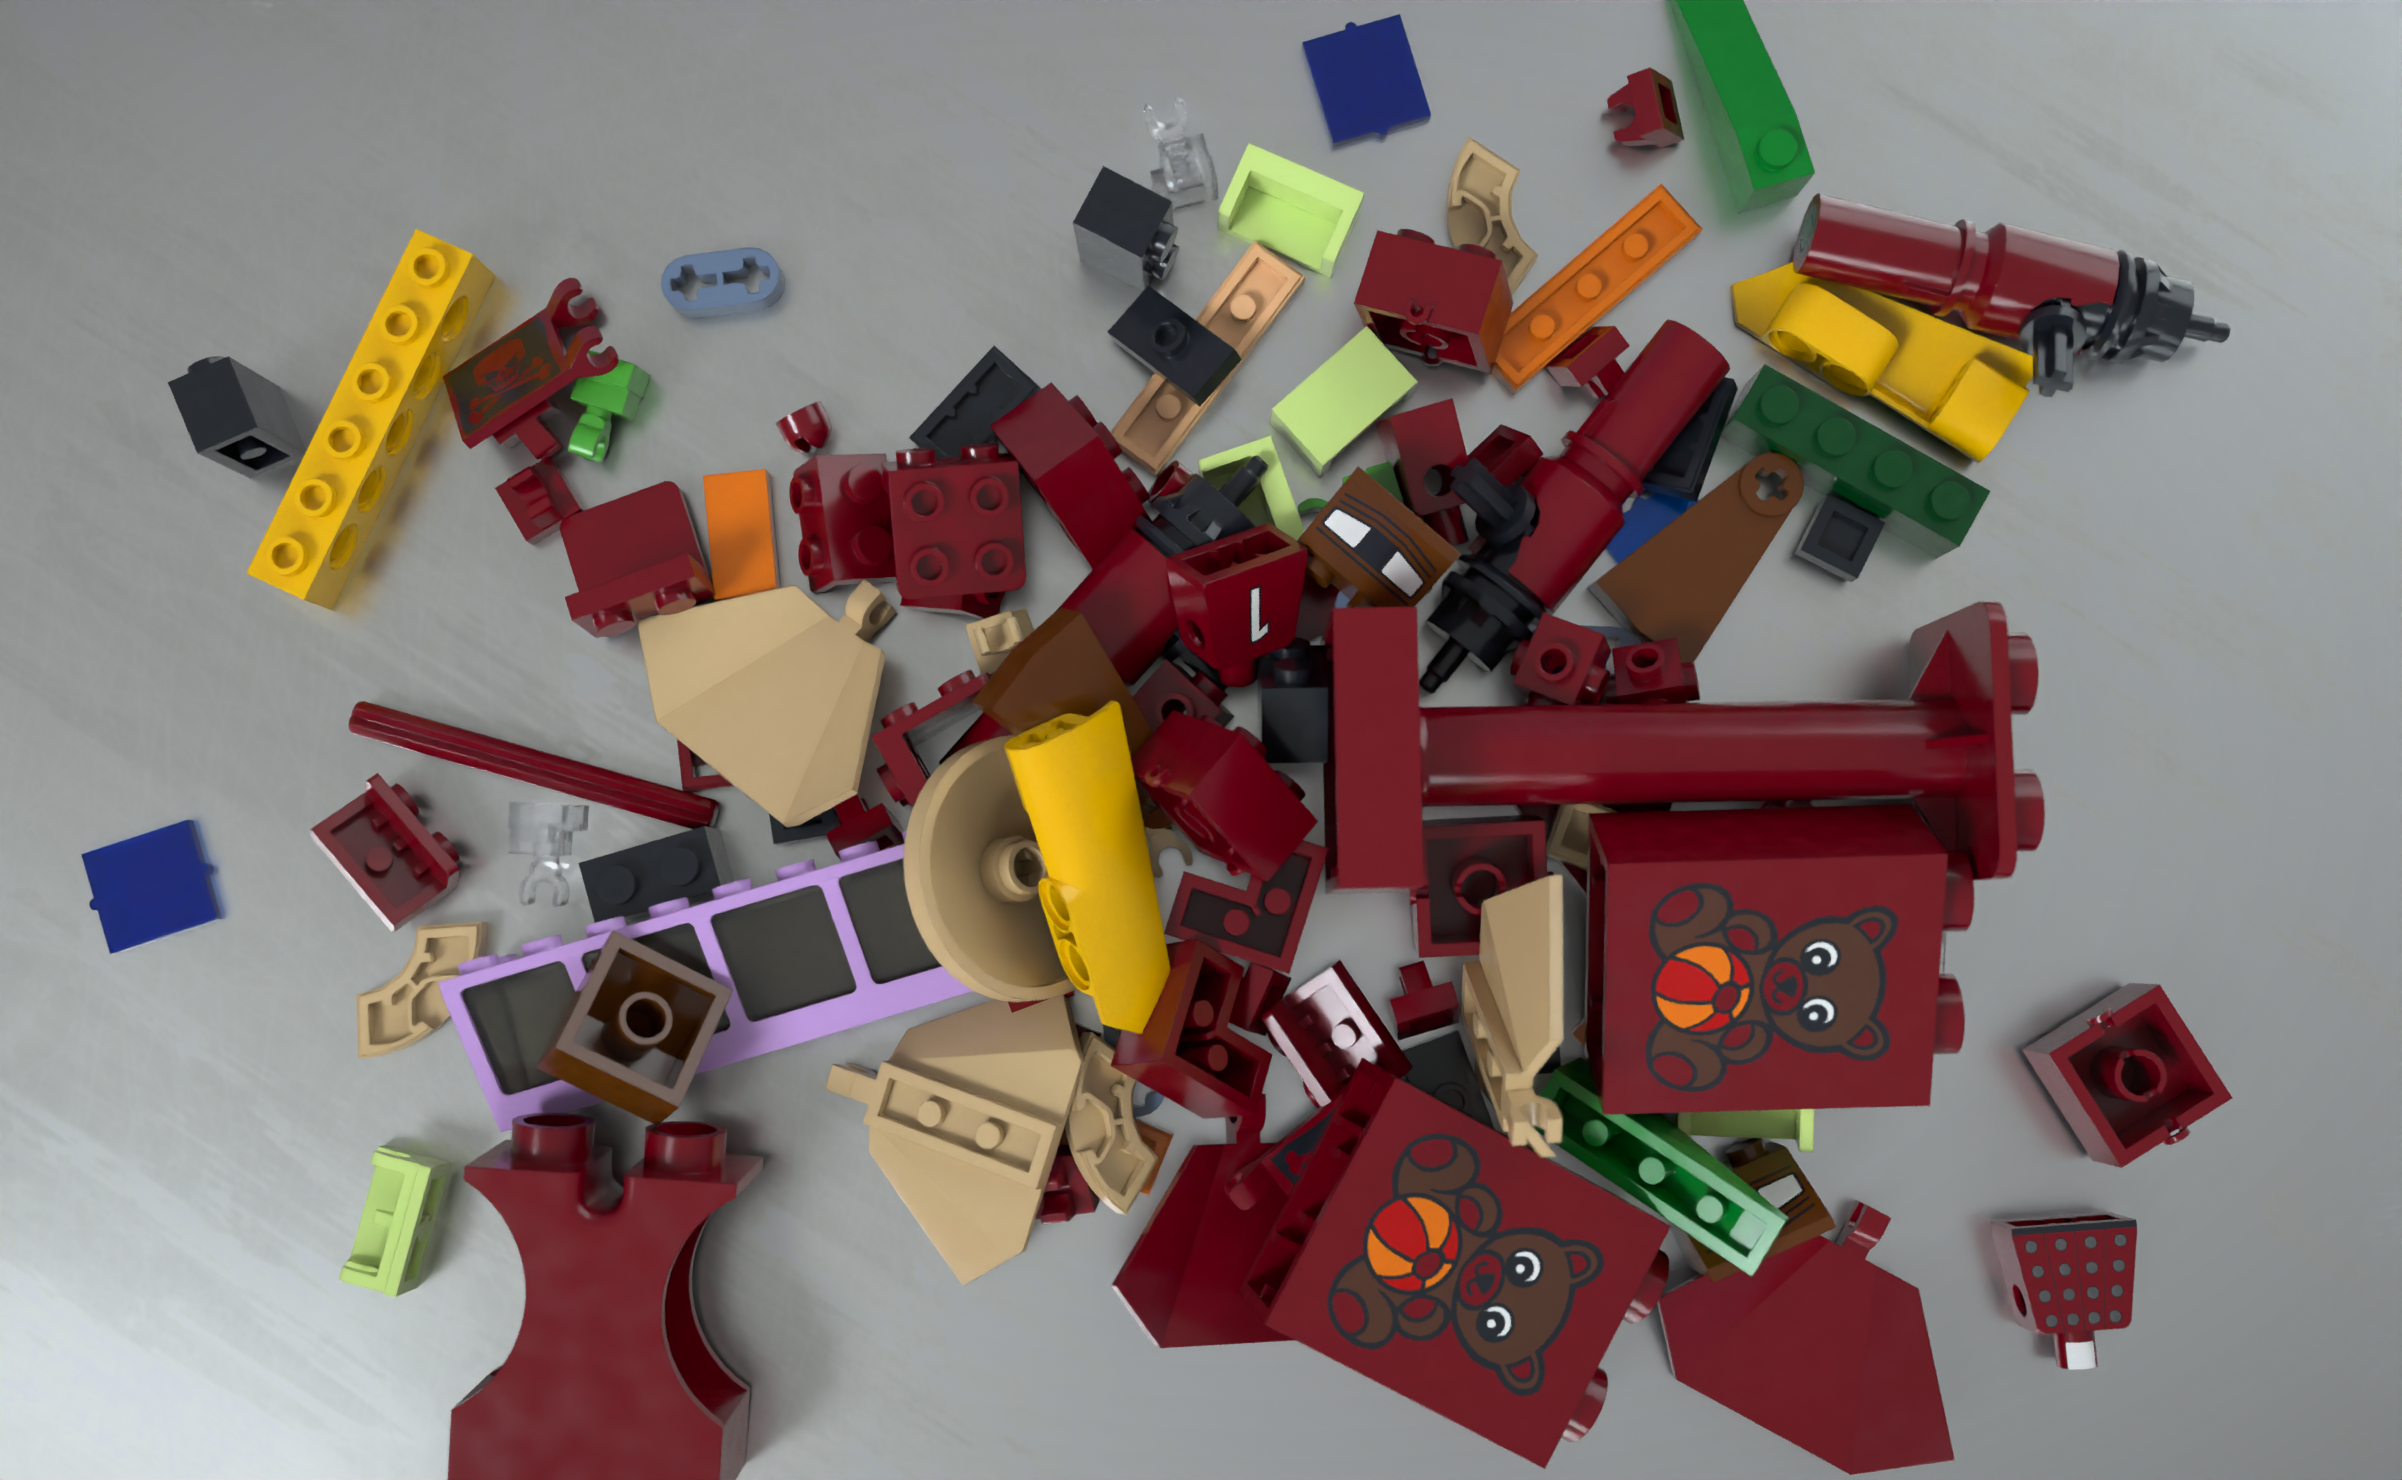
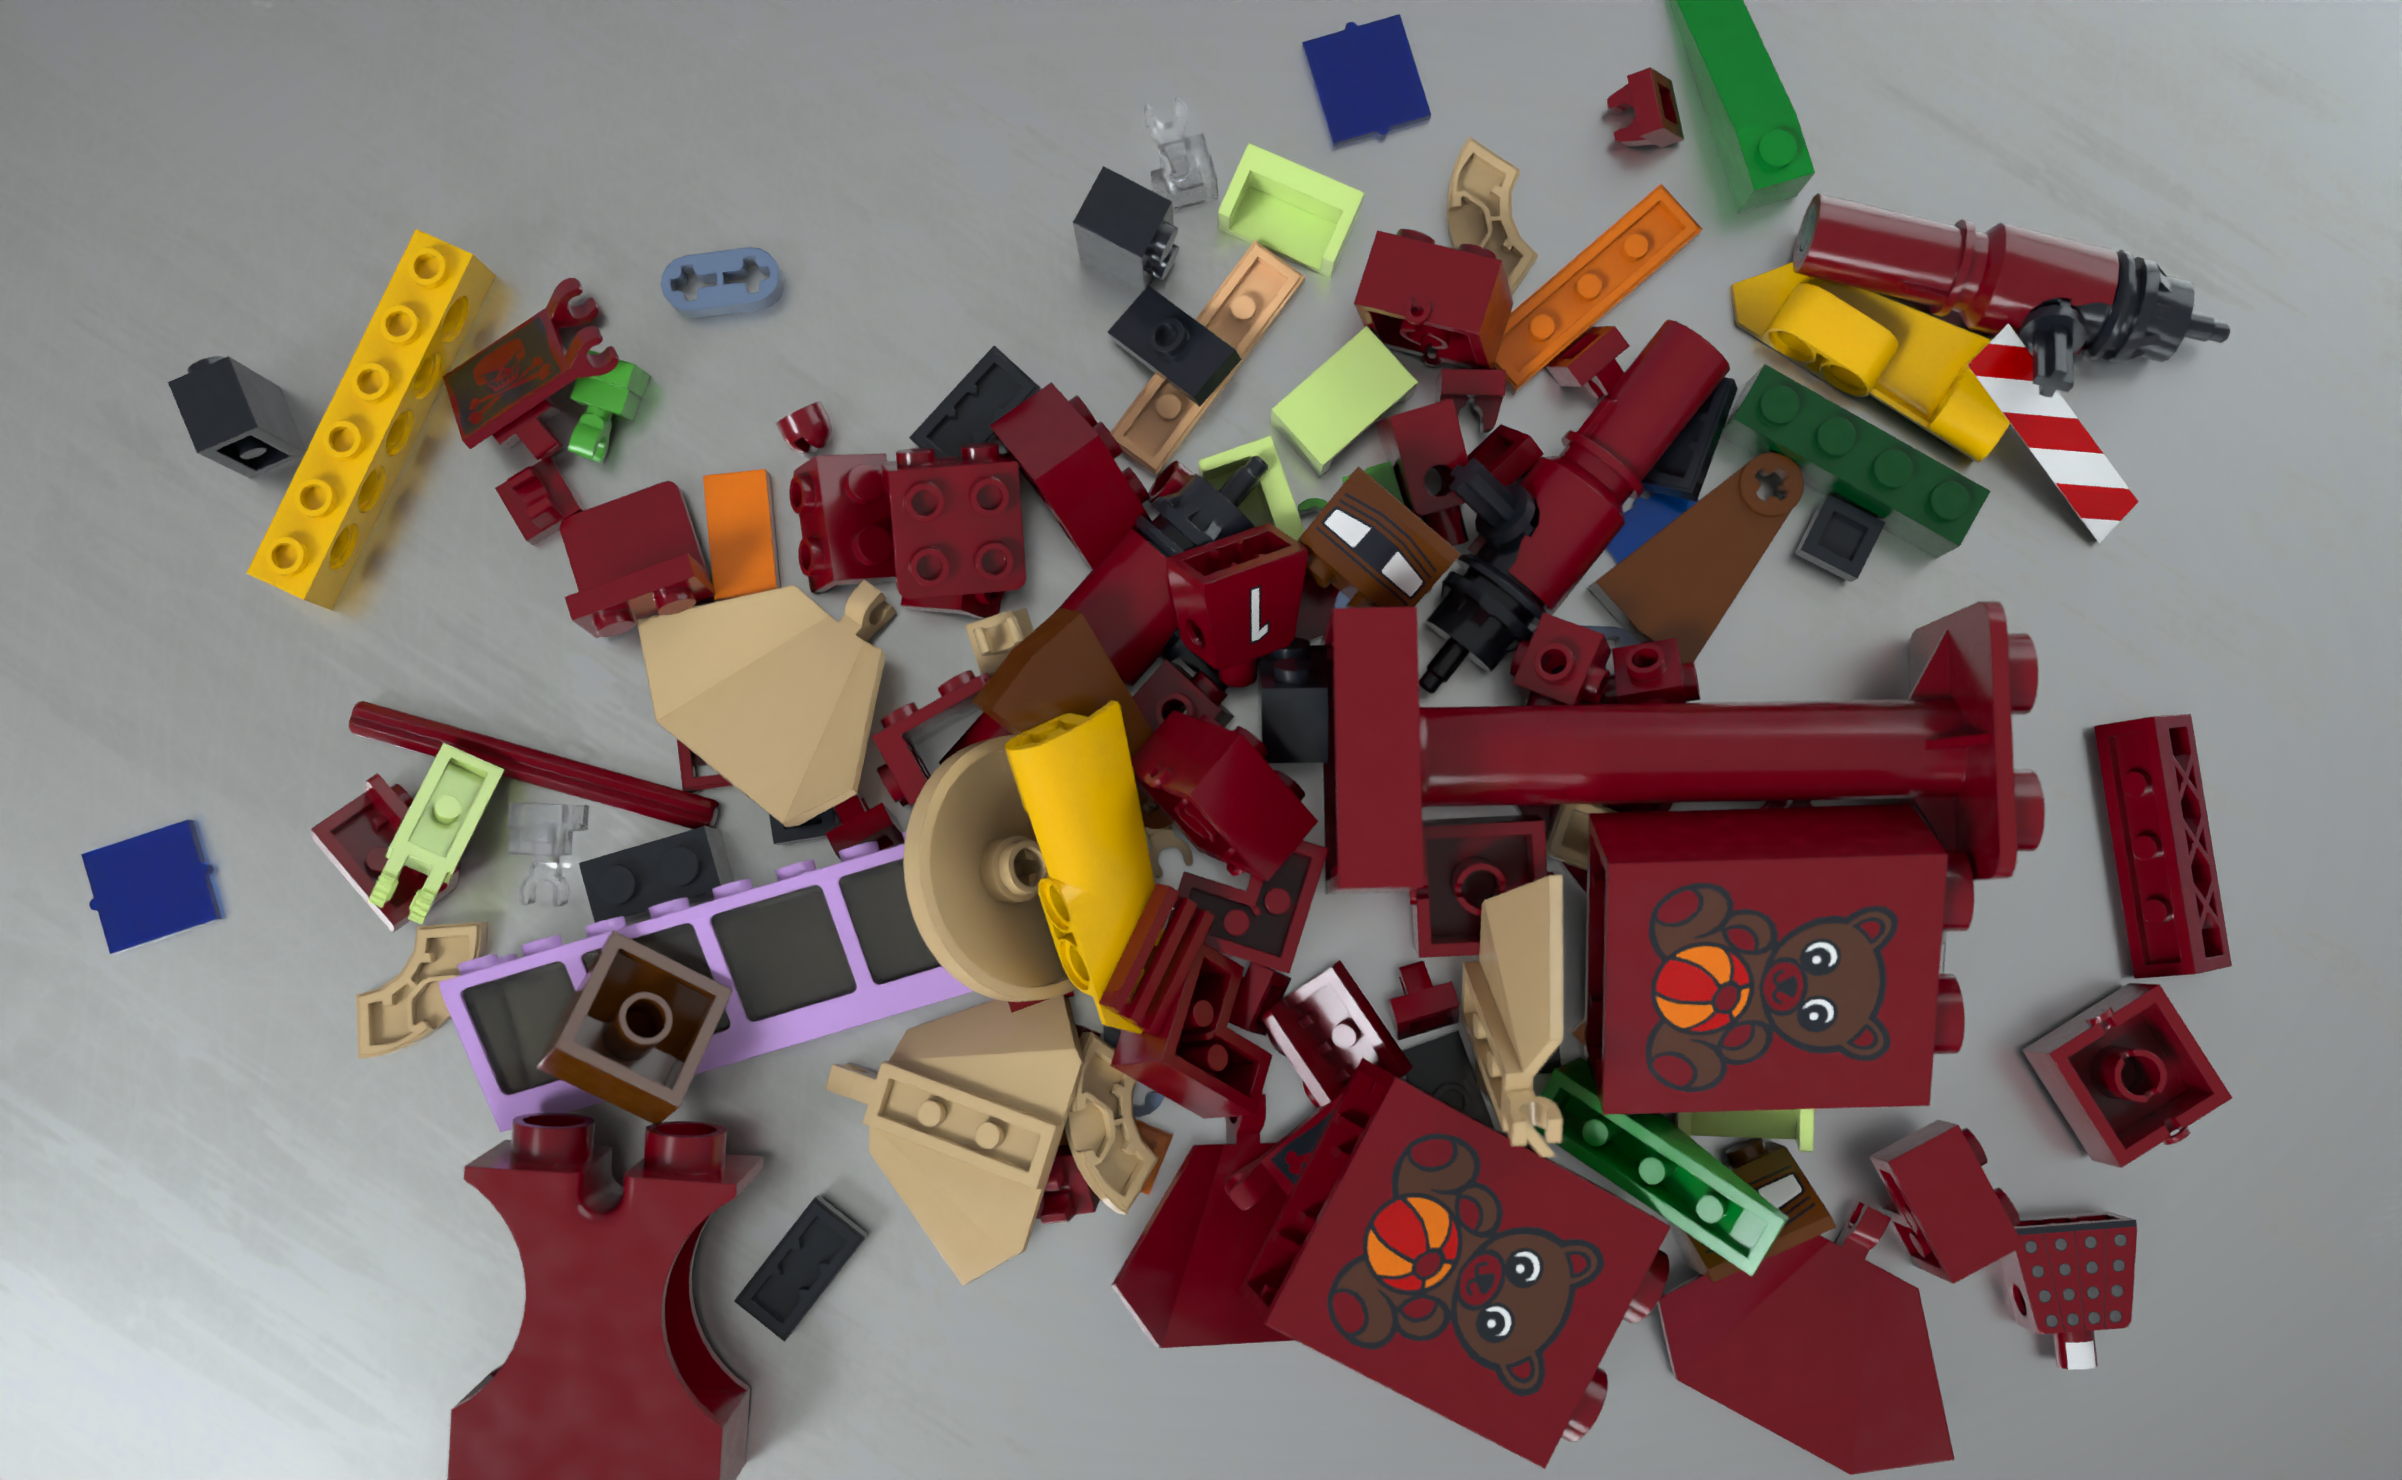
yellowish green hinge [339,1145,452,1297] -> none
none -> yellowish green hinge [368,743,504,925]
none -> black plate [734,1195,869,1342]
none -> dark red tile [1098,883,1215,1036]
none -> dark red tile [1435,369,1506,433]
none -> dark red brick [1869,1120,2024,1284]
none -> sticker [1968,323,2139,544]
none -> dark red fence [2094,714,2232,979]

